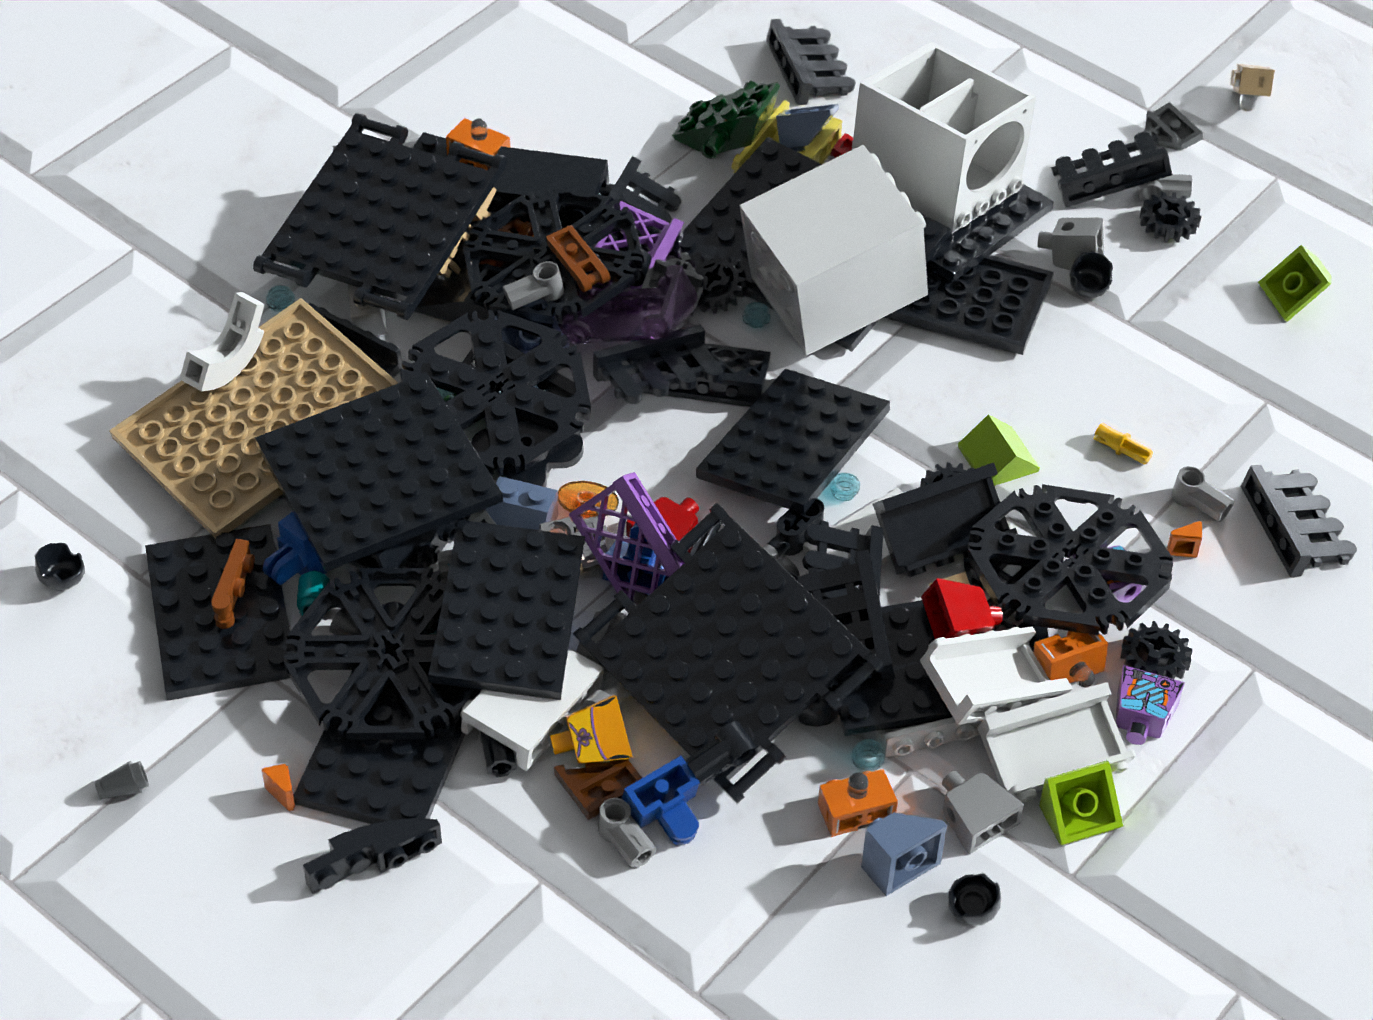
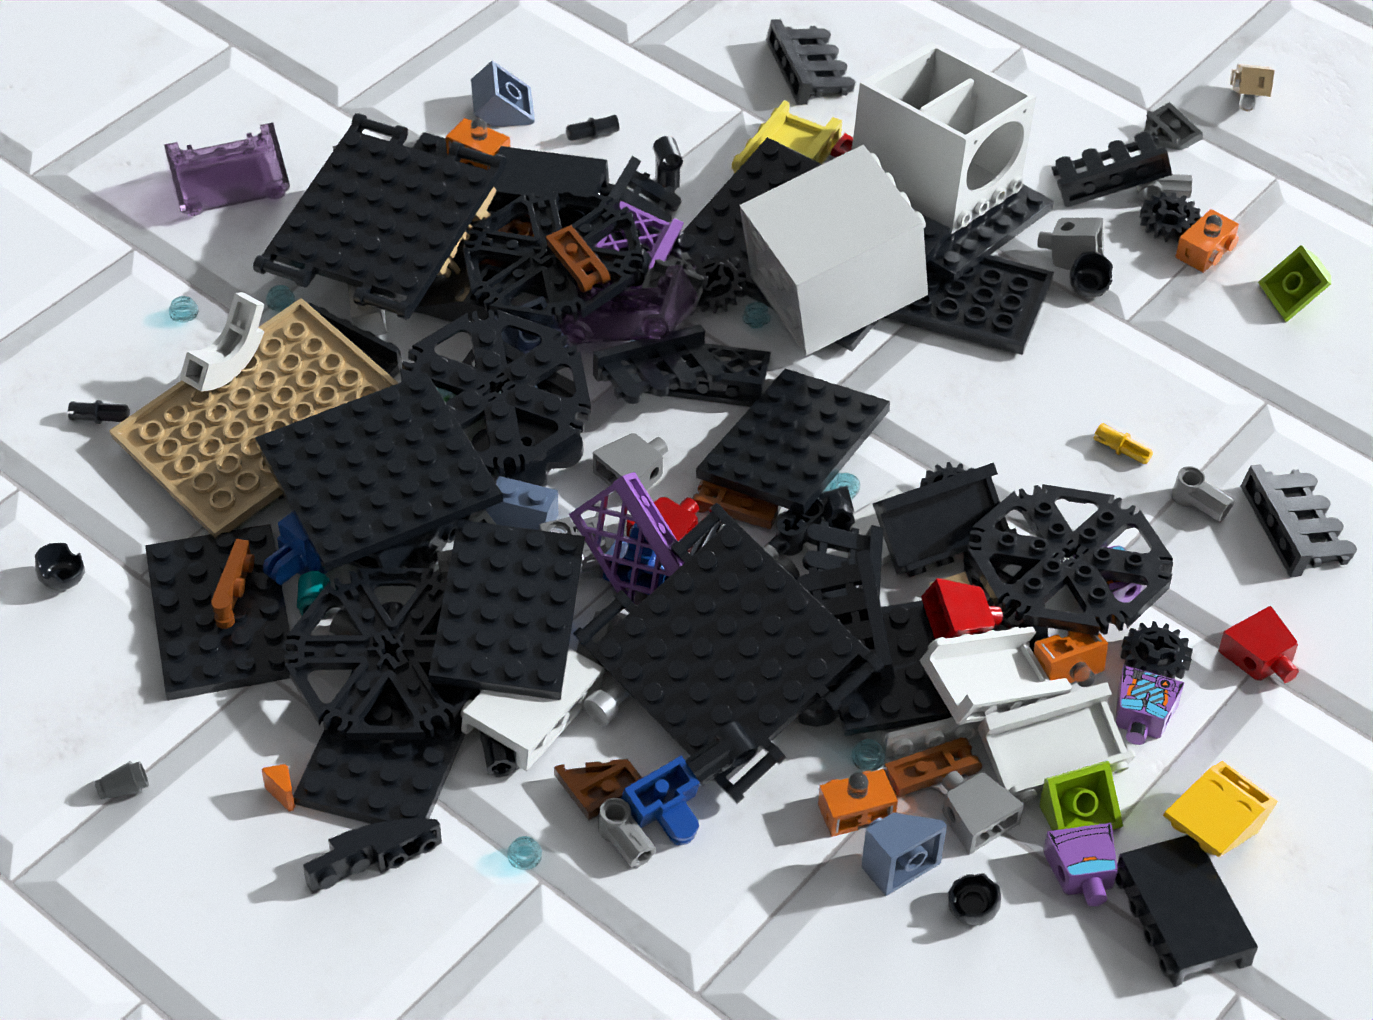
light grey piece [503,262,565,310] -> none
light orange torso [550,695,633,763] -> none
clear orange dish [558,481,619,518] -> none
dark green slope [672,81,780,159] -> none
sand blue slope [776,104,839,152] -> none
lime slope [958,414,1040,486] -> none
orange slope [1167,521,1202,558] -> none
none -> black axle [68,400,130,424]
none -> clear purple windscreen [164,122,290,216]
none -> clear light blue plate [169,296,198,323]
none -> sand blue slope [471,60,535,127]
none -> clear light blue plate [507,836,542,870]
none -> black axle [565,115,620,141]
none -> light grey torso [593,433,668,491]
none -> black piece [653,136,683,193]
none -> dark orange plate [692,480,781,530]
none -> black piece [818,486,855,532]
none -> dark orange plate [884,737,983,797]
none -> medium lavender torso [1043,823,1117,906]
none -> black panel [1115,835,1258,987]
none -> yellow slope [1163,761,1278,857]
none -> orange piece [1175,209,1239,273]
none -> red torso [1218,606,1299,683]

